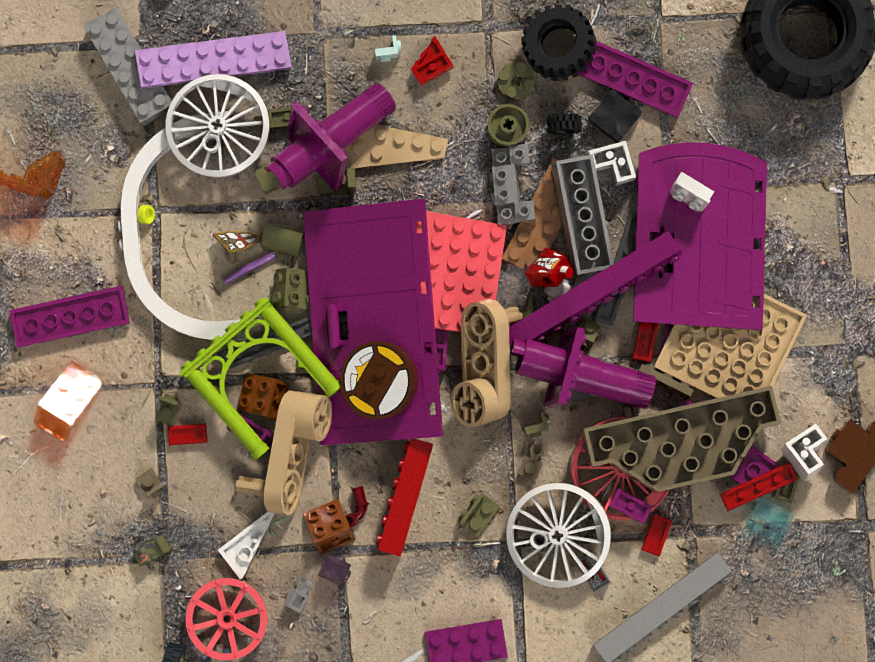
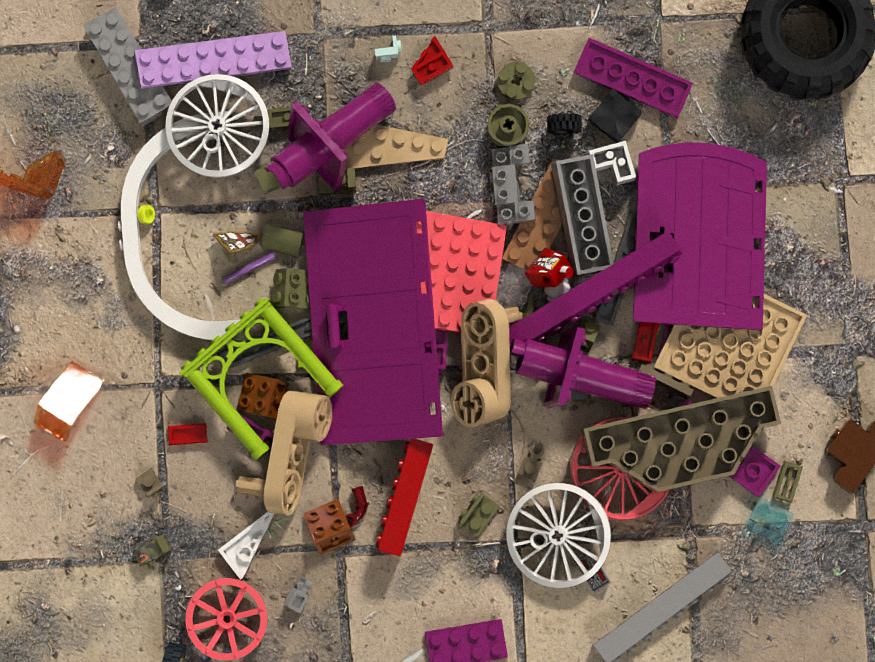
magenta plate [9,286,131,348] -> none
olive bracket [155,394,181,426] -> none
clear purple brick [318,555,351,585] -> none
piece [340,341,418,419] -> none
black tyre [521,4,597,81] -> none
olive bracket [524,410,551,438] -> none
magenta plate [609,488,652,524] -> none
red tile [641,514,672,557] -> none
white bracket [669,172,714,212] -> none
red tile [719,462,798,512] -> none
white brick [781,424,827,482] -> none

